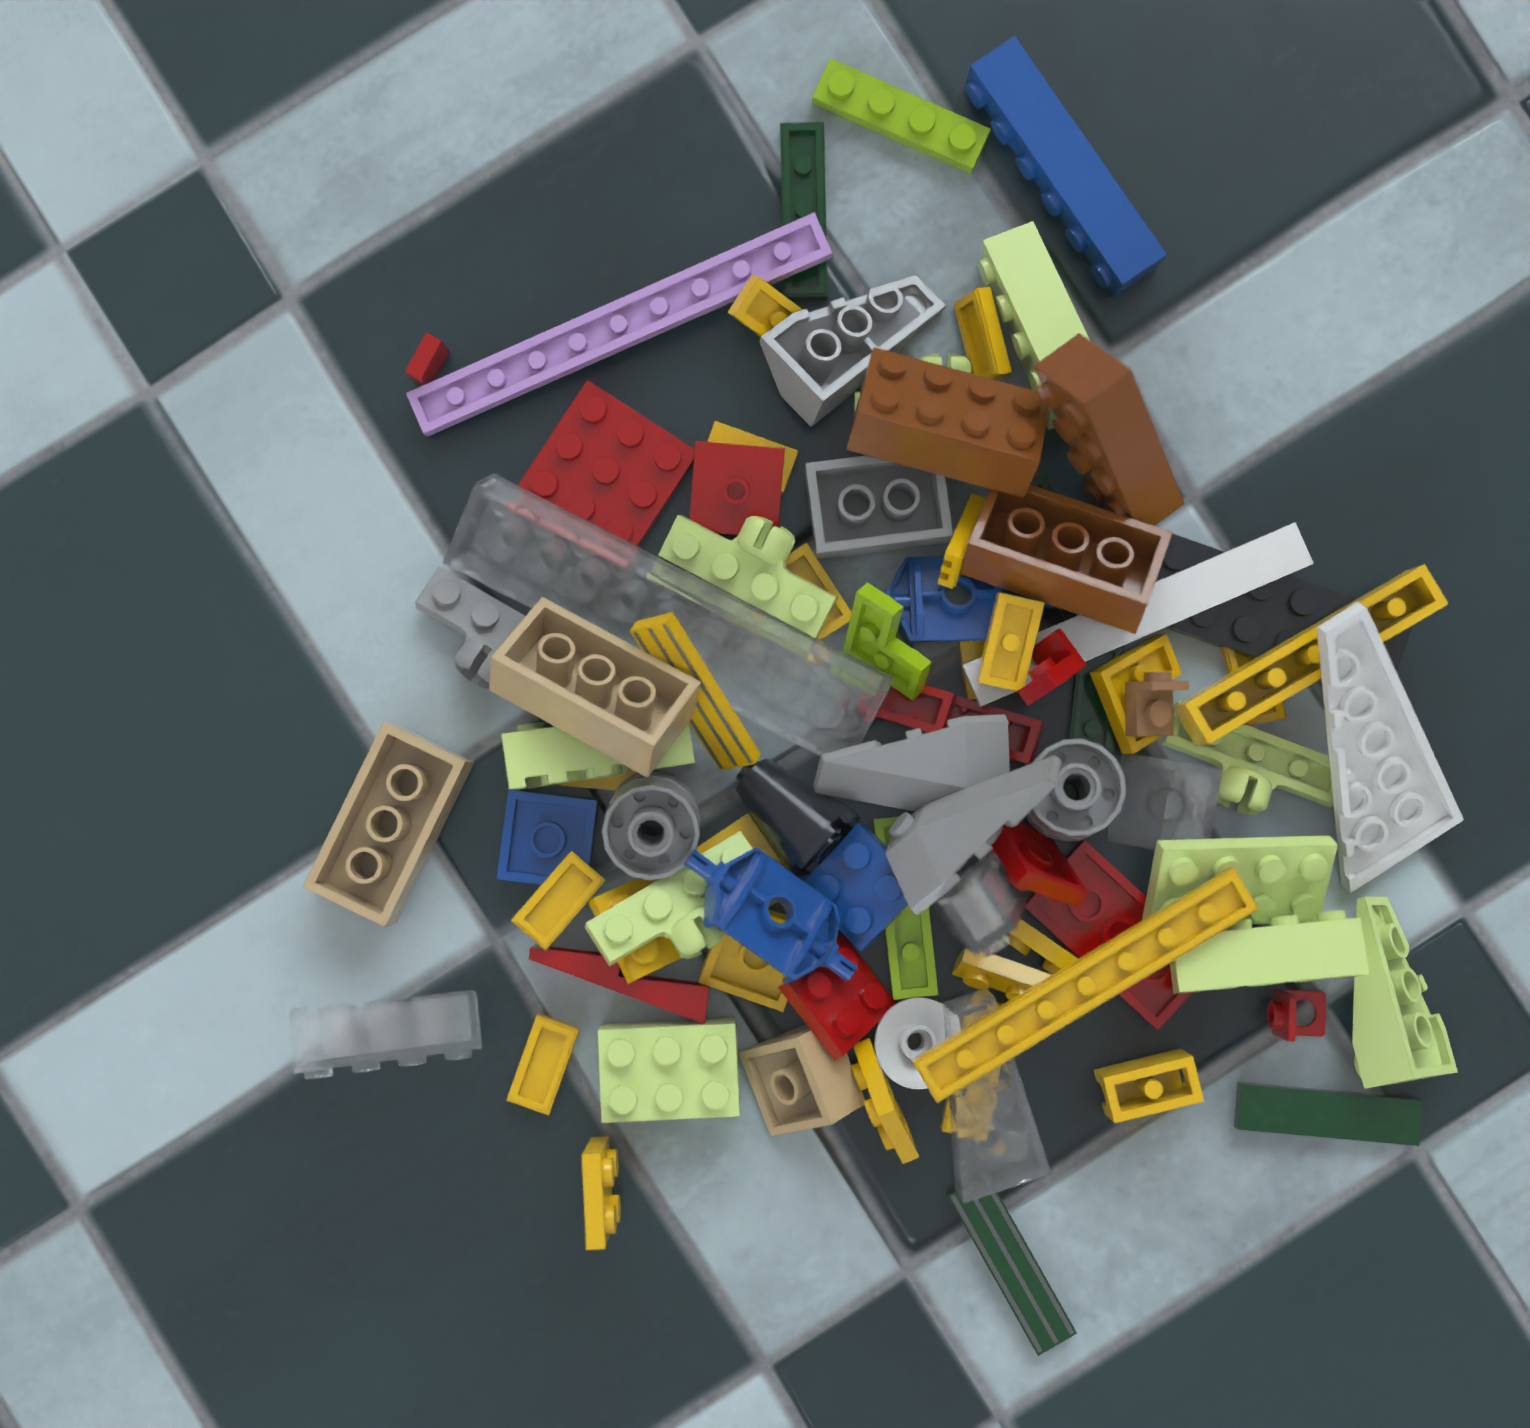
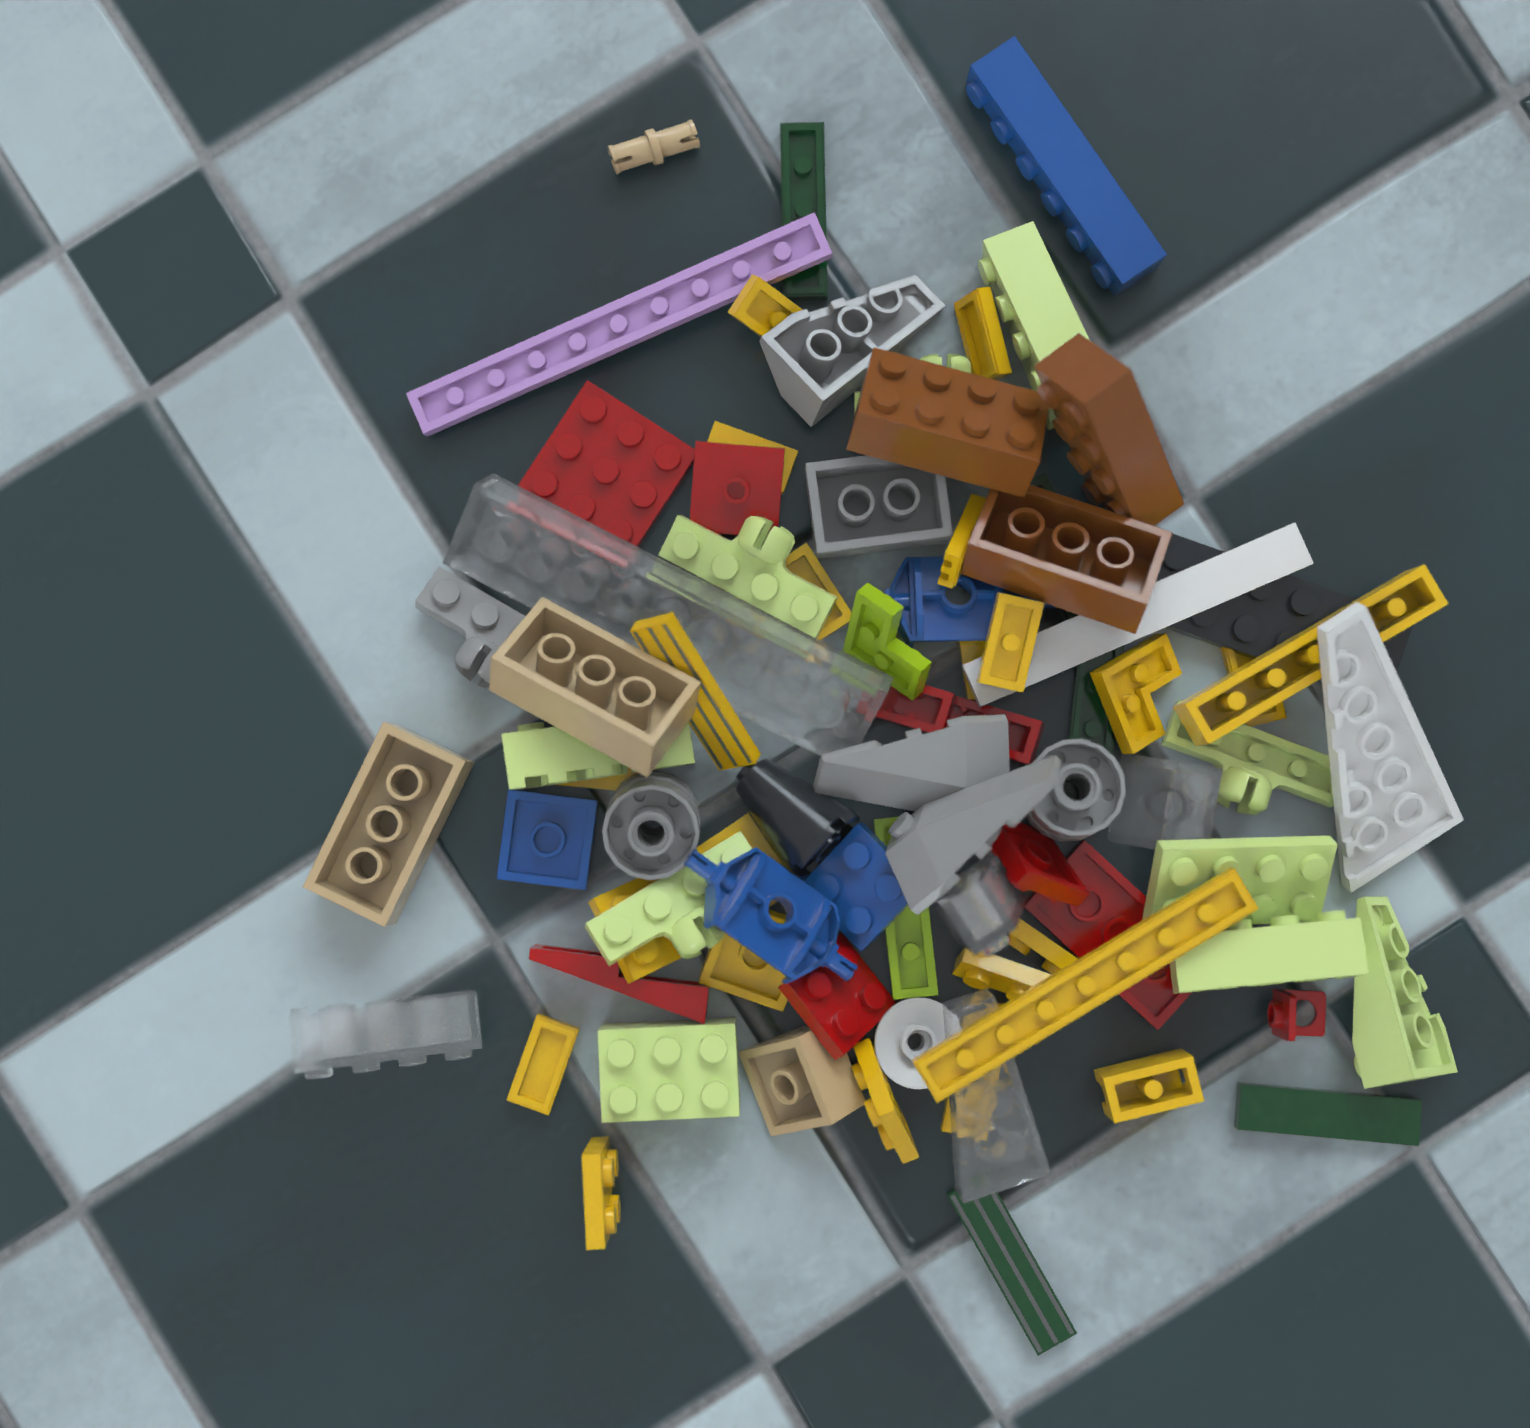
red tile [405,333,450,386] -> none
yellow tile [511,851,606,951] -> none
lime plate [812,58,991,174] -> none
red bracket [1017,629,1087,706] -> none
medium nougat bracket [1125,672,1189,737] -> none
none -> tan pin [607,119,700,174]

